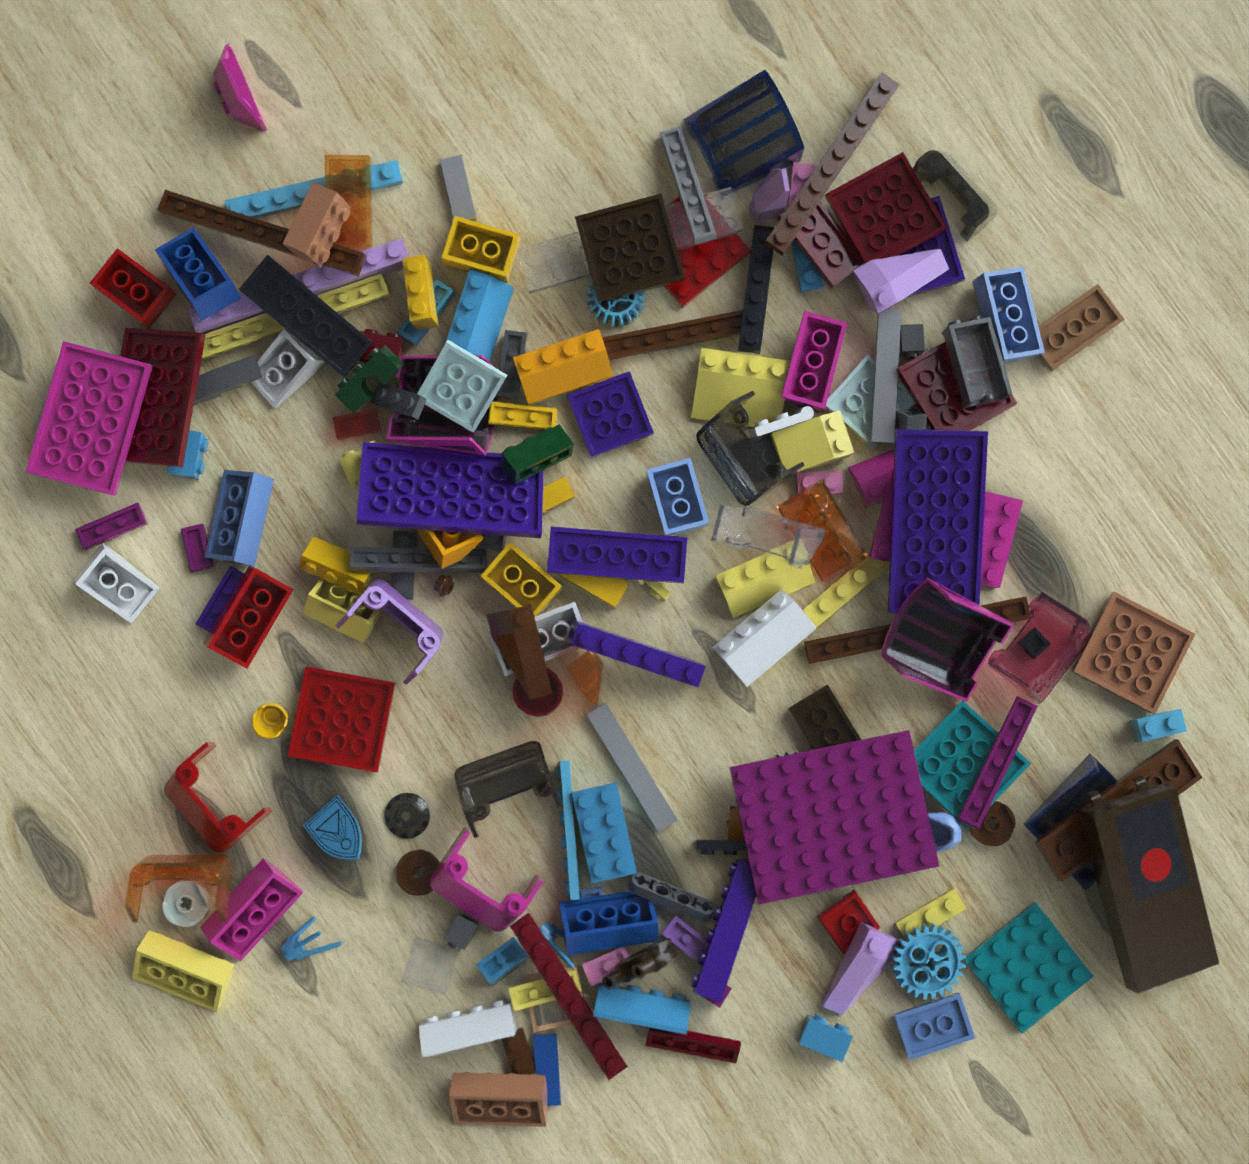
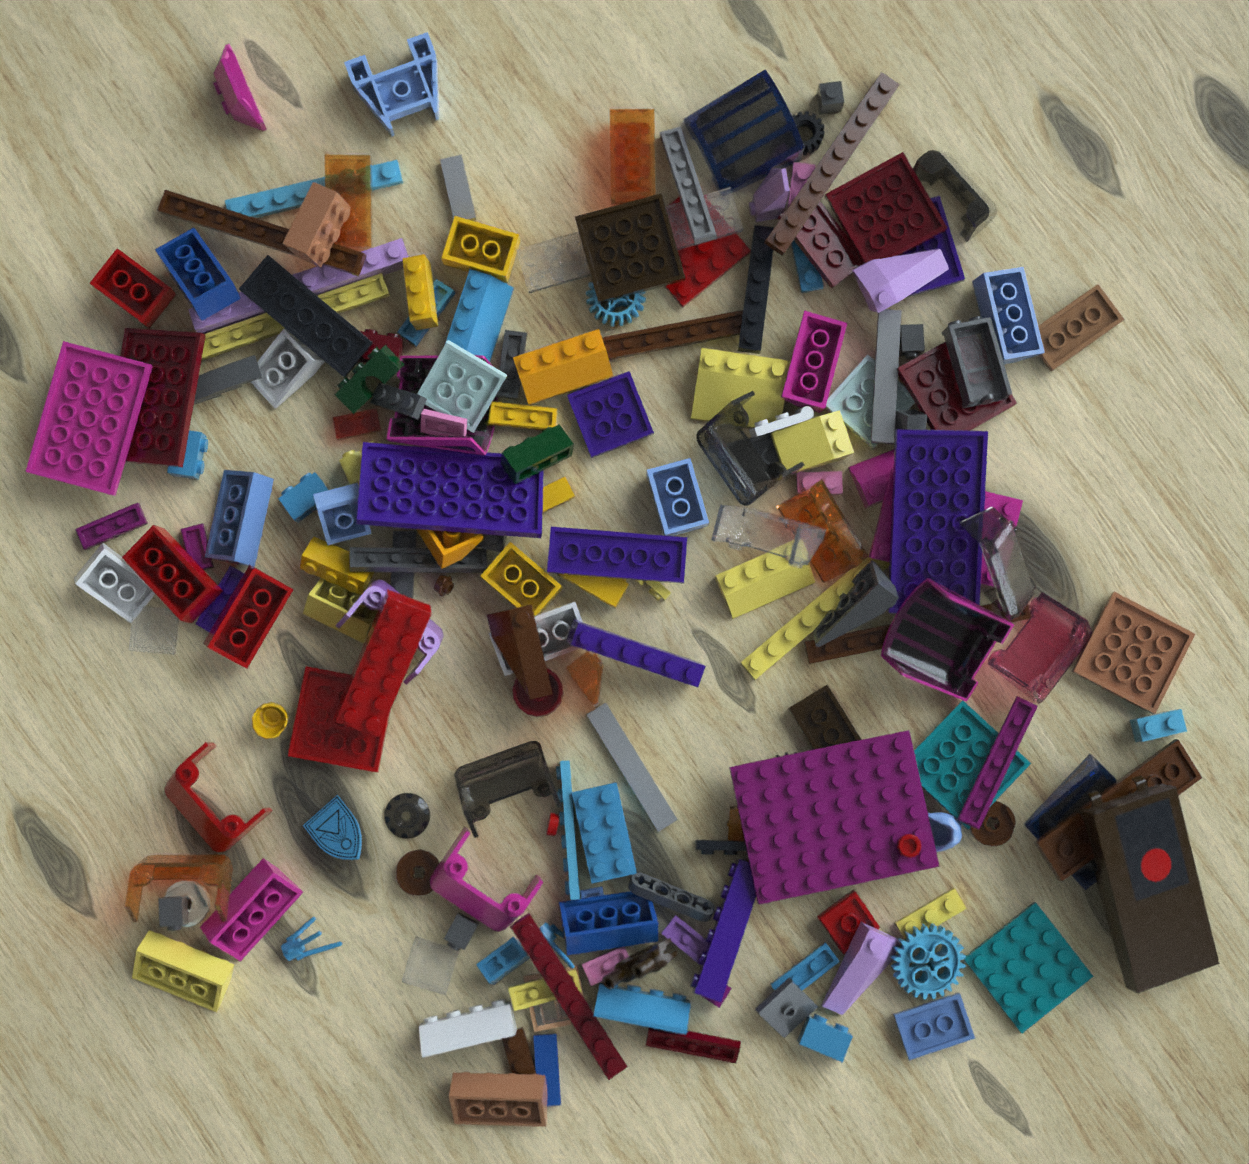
white slope [712,589,817,687] -> none
black tile [1017,627,1051,659] -> none
none -> red brick [122,525,223,623]
none -> clear tile [129,605,179,655]
none -> dark grey brick [159,896,188,931]
none -> dark azure brick [278,472,329,523]
none -> light blue brick [313,483,372,546]
none -> red brick [335,589,432,737]
none -> light blue wedge [344,32,439,136]
none -> bright pink plate [420,409,467,438]
none -> red tile [546,813,559,837]
none -> clear orange brick [610,109,656,204]
none -> dark grey plate [755,978,818,1038]
none -> dark azure plate [771,942,840,990]
none -> black tyre [783,111,825,156]
none -> dark grey wedge [813,560,899,647]
none -> dark grey brick [817,81,844,114]
none -> red tile [897,834,921,858]
none -> clear smoke windscreen [960,506,1036,621]

